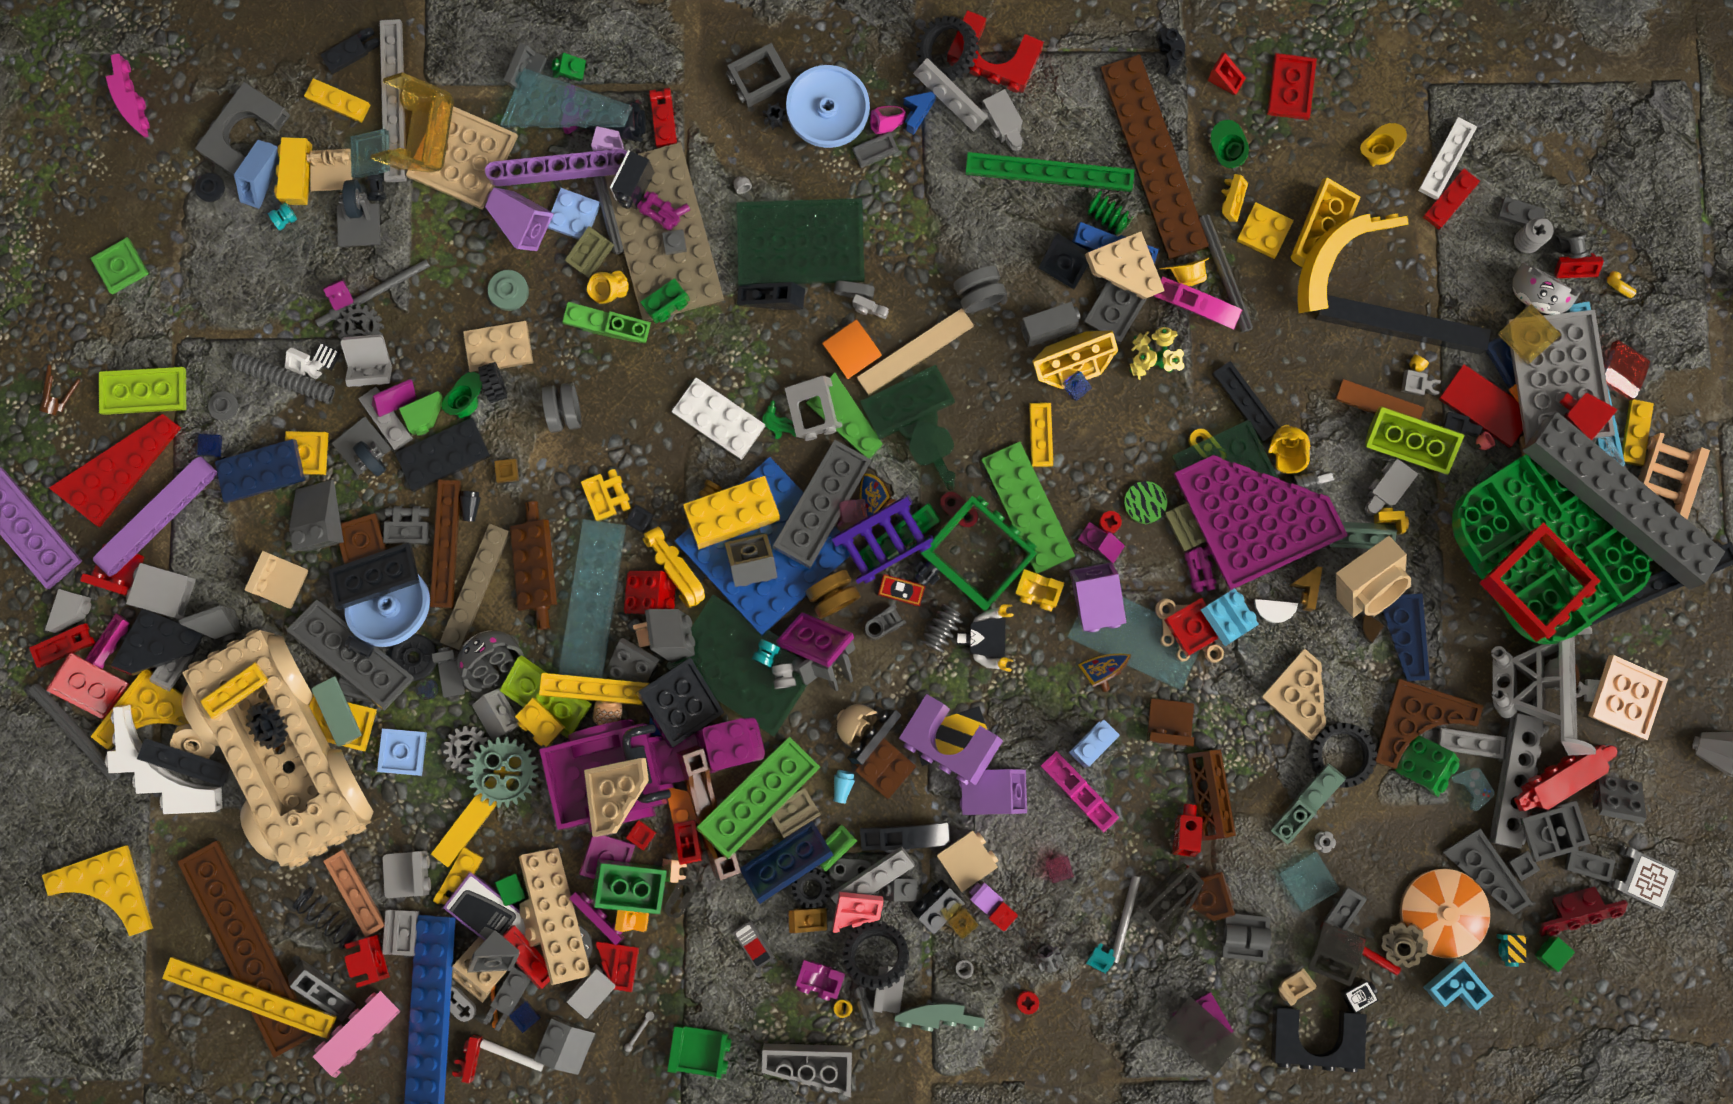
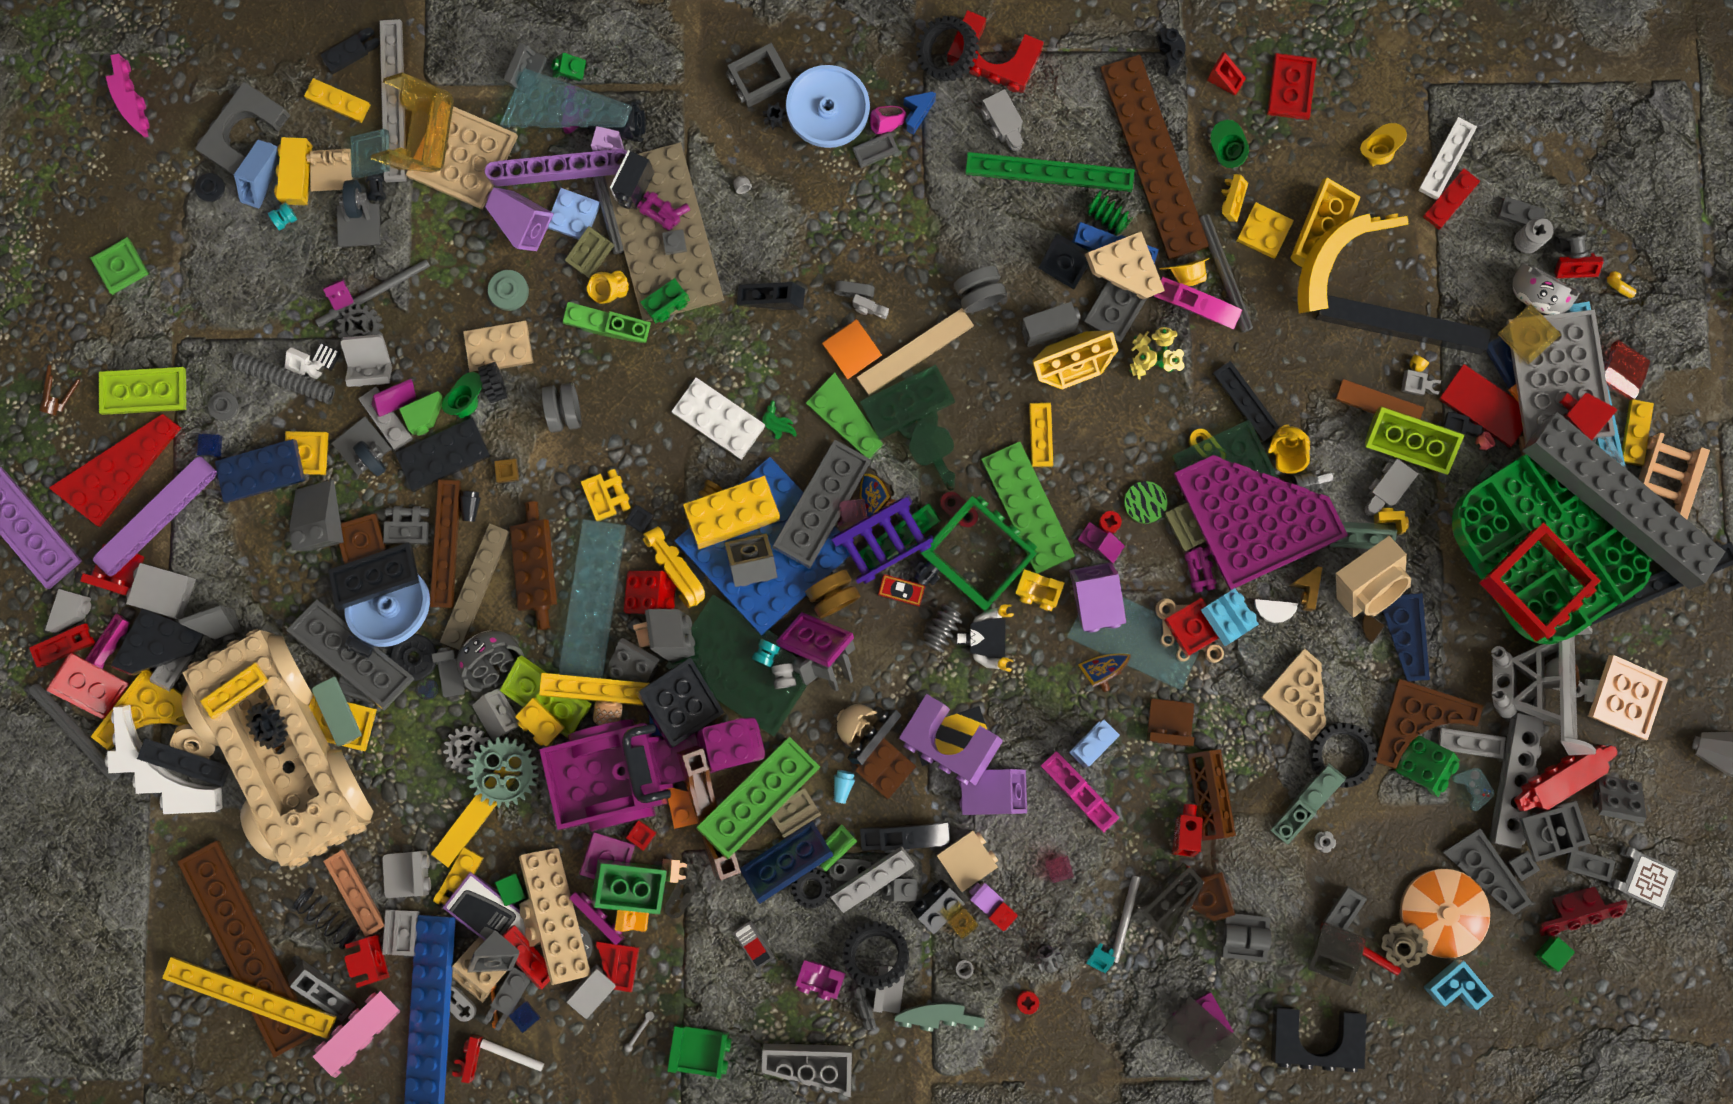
yellow plate [42,846,153,936] -> none
tan bracket [245,551,308,609] -> none
light blue plate [377,729,427,776] -> none
dark grey slope [534,1016,596,1075] -> none
tan plate [584,758,649,837] -> none
red plate [649,87,677,148] -> none
red slope [674,820,702,865] -> none
clear green plate [737,198,865,286] -> none
light grey window [785,376,843,441] -> none
pearl gold slope [789,908,827,933] -> none
coral wing [832,892,883,933] -> none
yellow hinge [834,999,853,1018] -> none
dark grey piece [865,605,907,640] -> none
light grey plate [913,58,988,132] -> none
clear blue plate [1062,371,1092,401] -> none
tan bracket [1278,968,1316,1006] -> none
clear light blue tile [1279,851,1340,912] -> none
black brick [1339,979,1379,1013] -> none
brick [1497,934,1526,967] -> none

